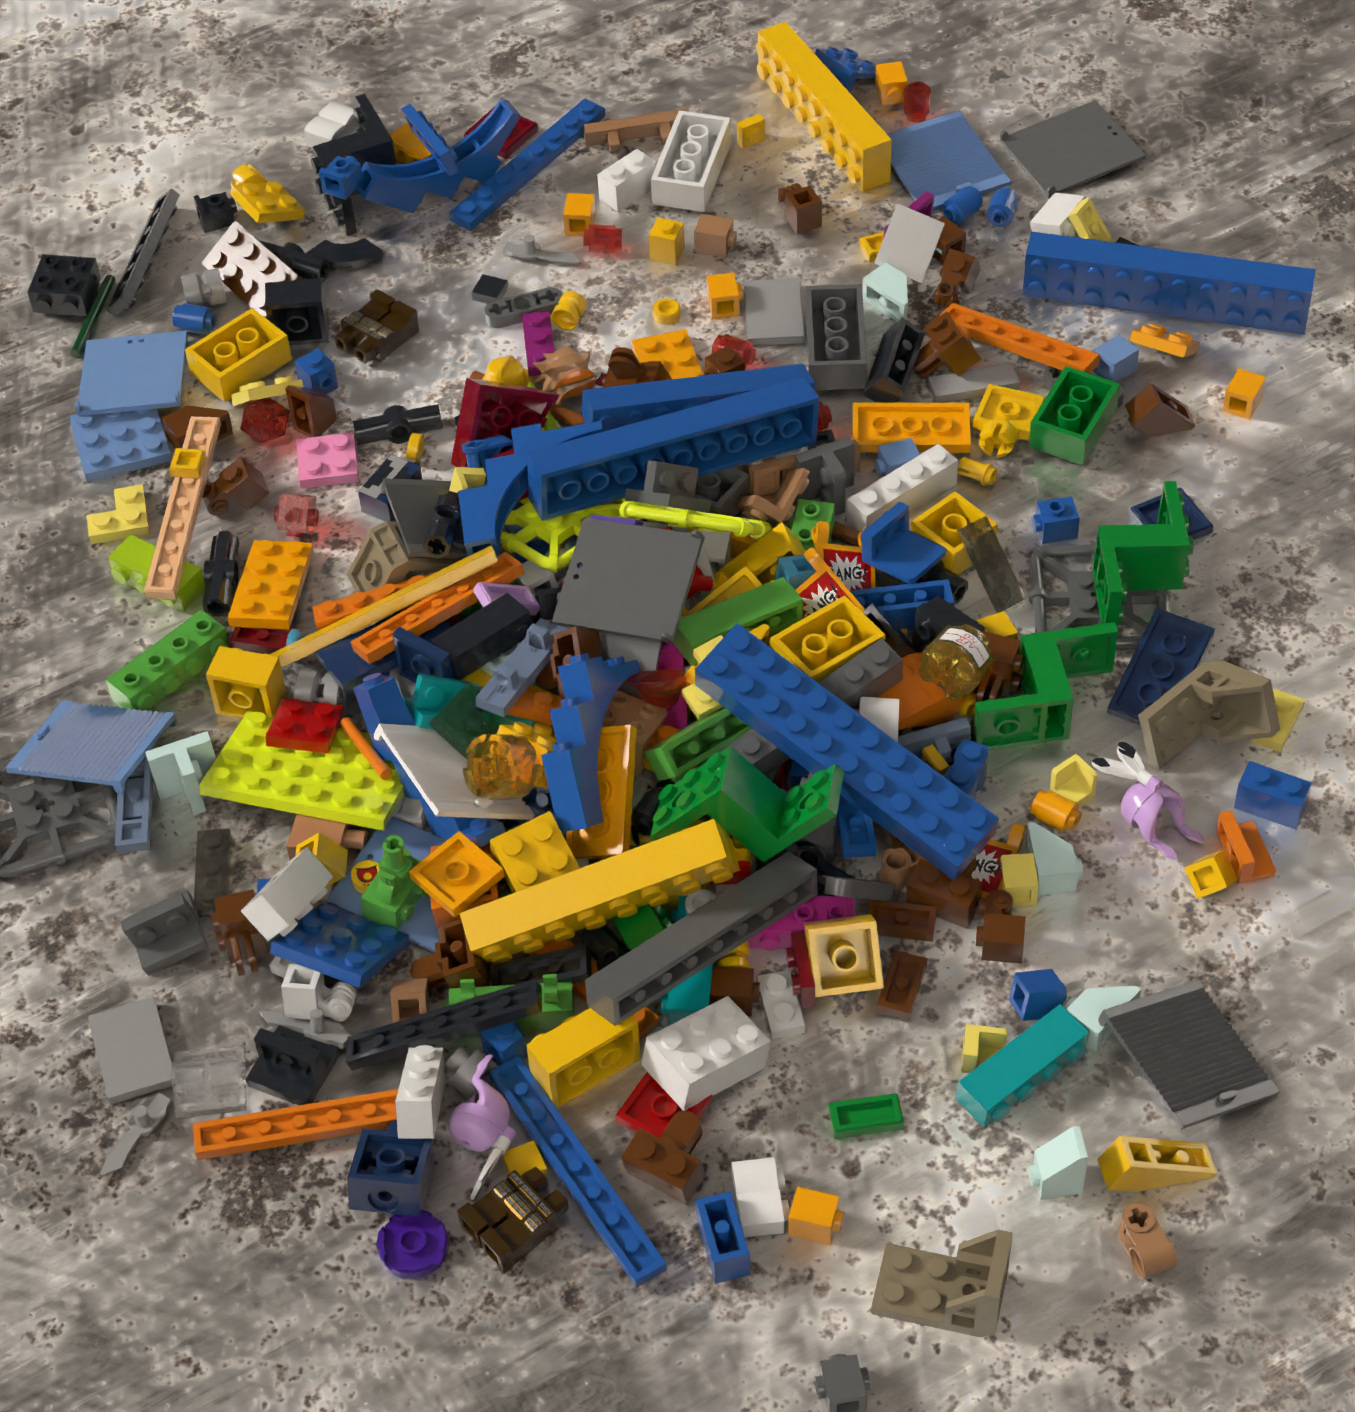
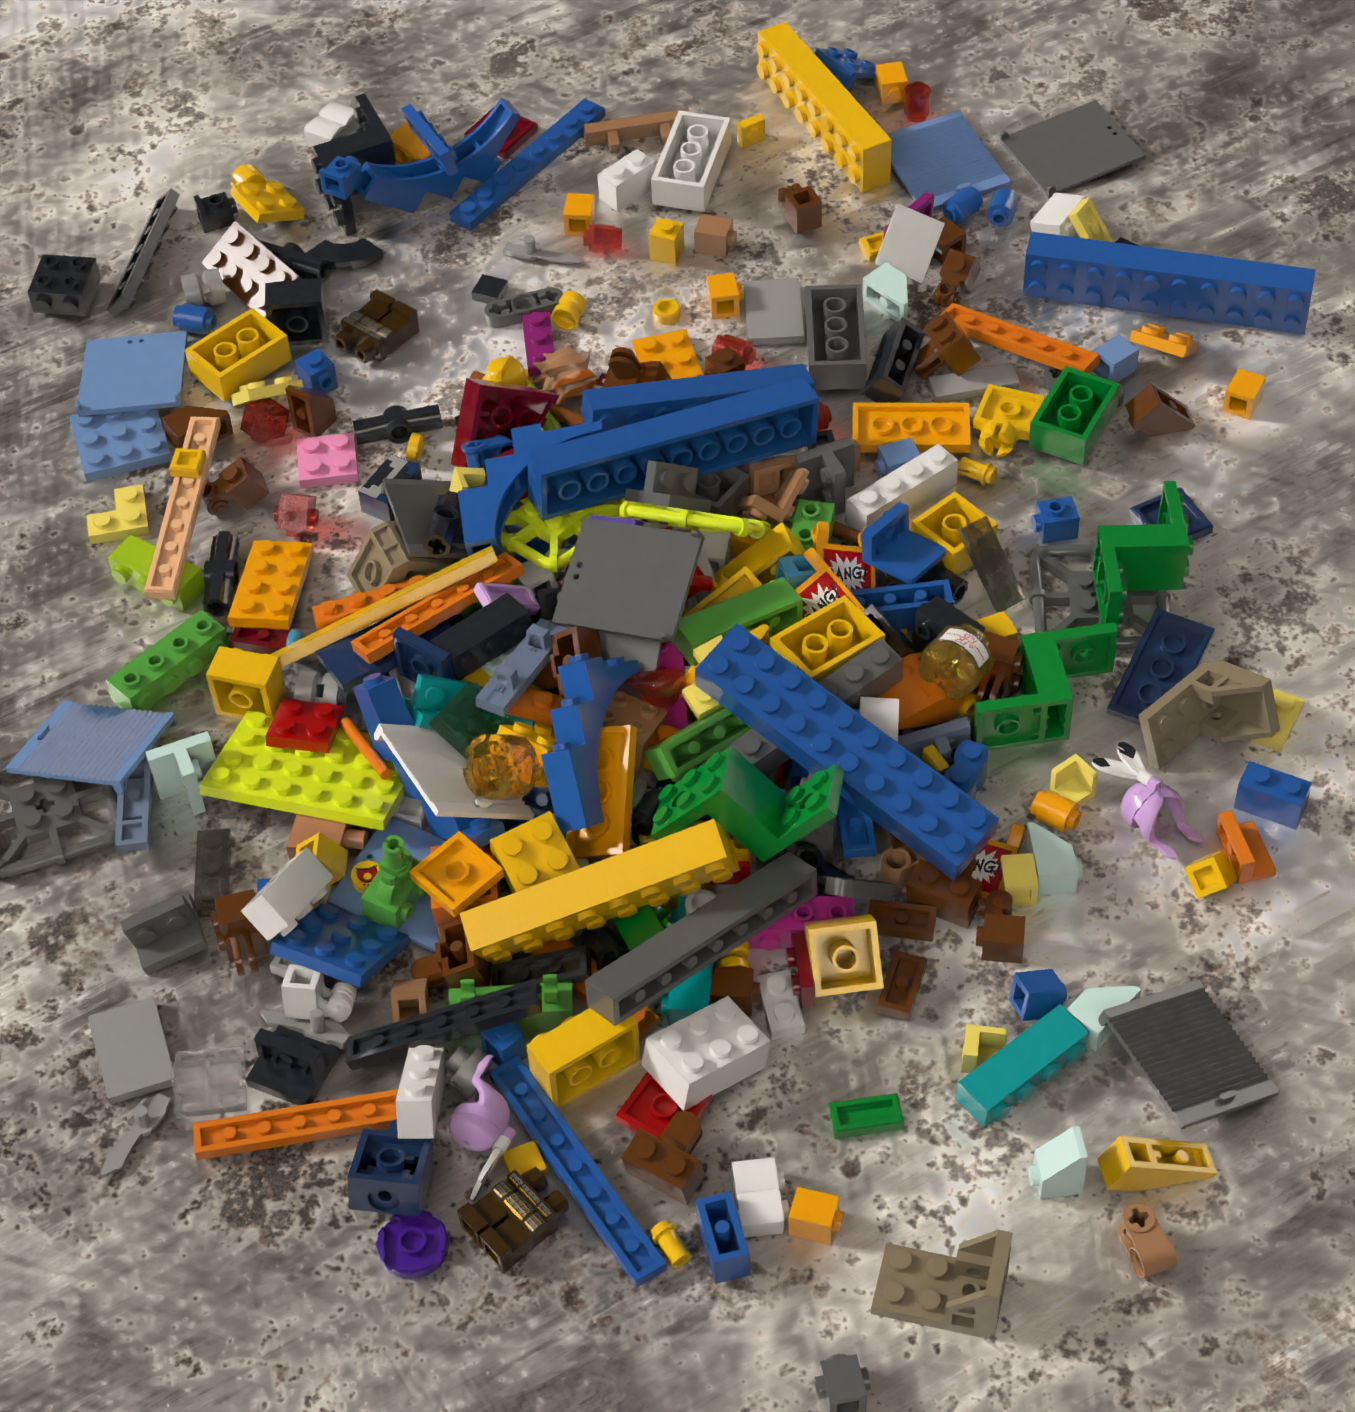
dark green bar [70,274,116,359] -> none
none -> yellow pin [651,1220,692,1269]

